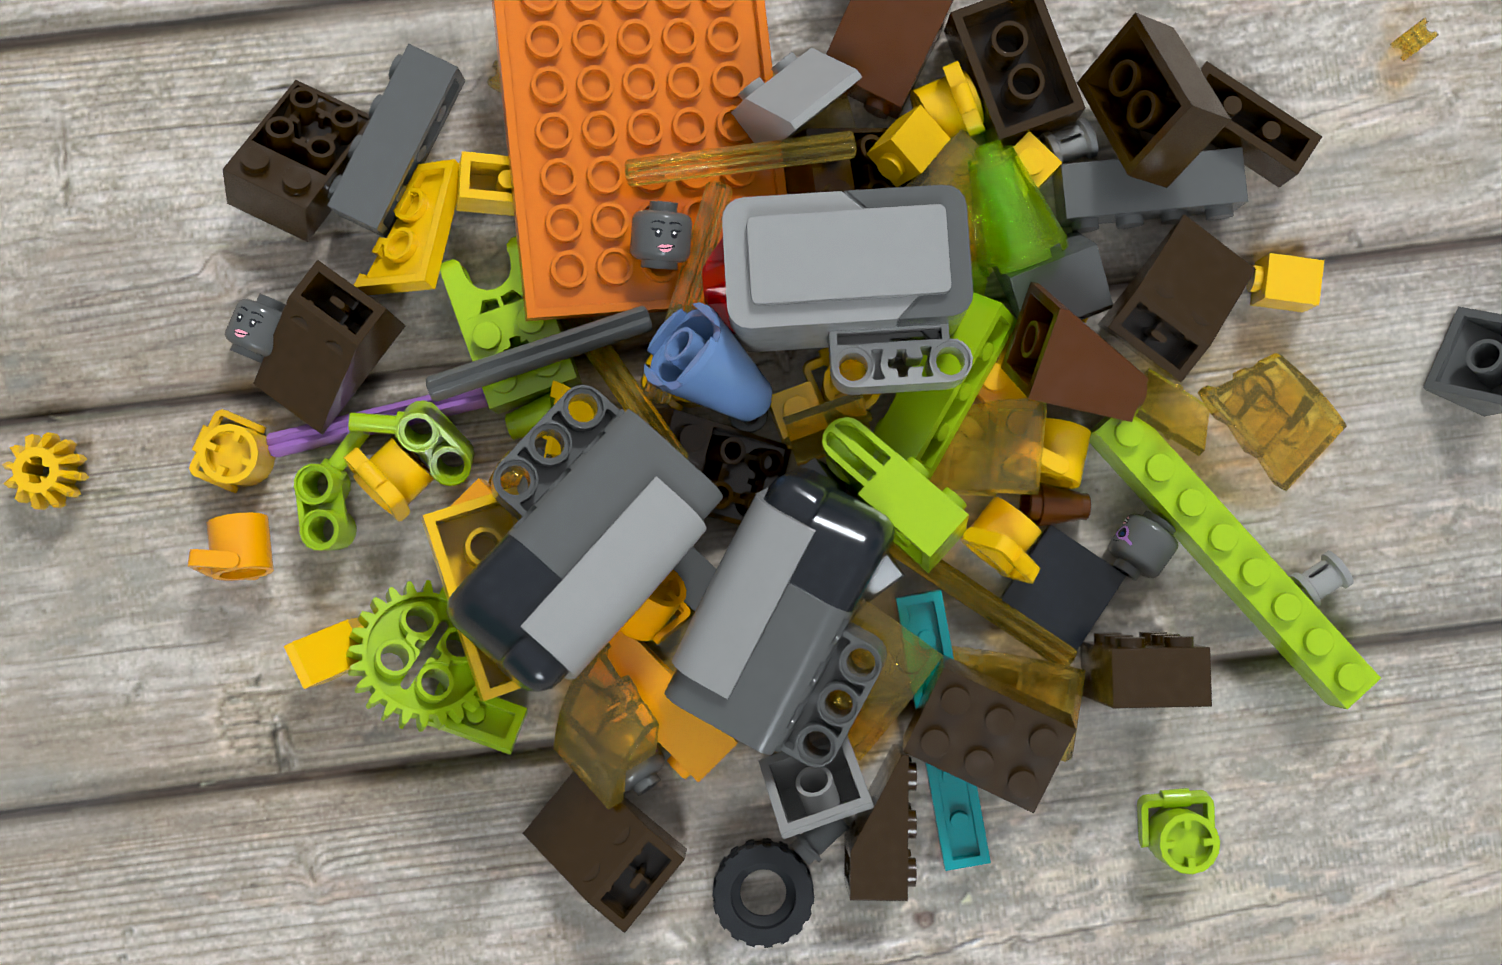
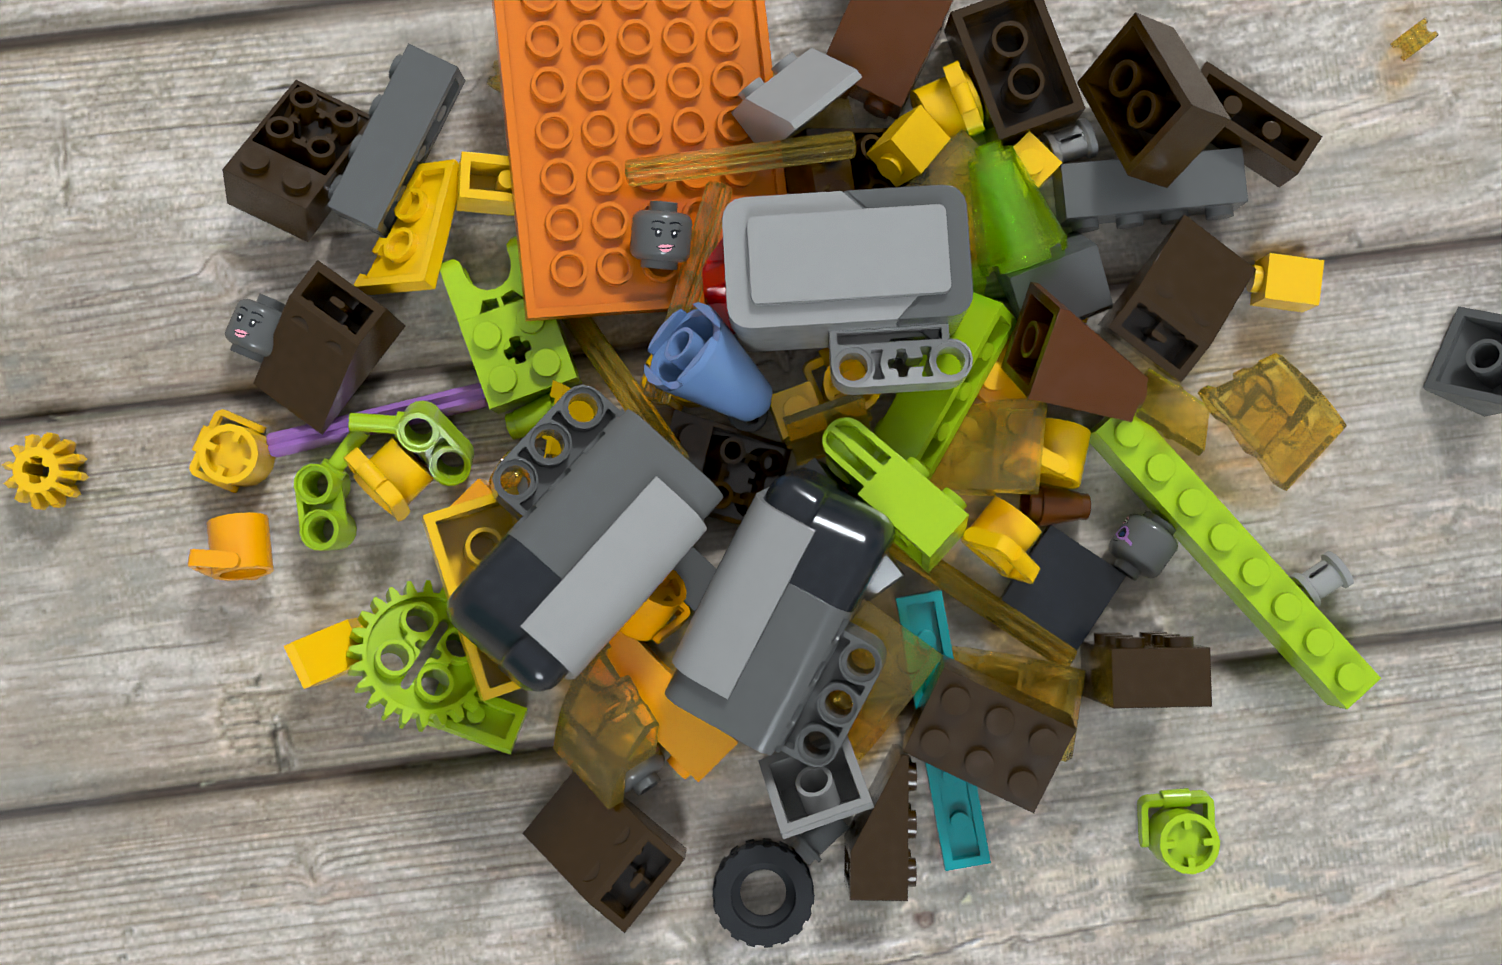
dark grey axle [426,306,652,401] -> none

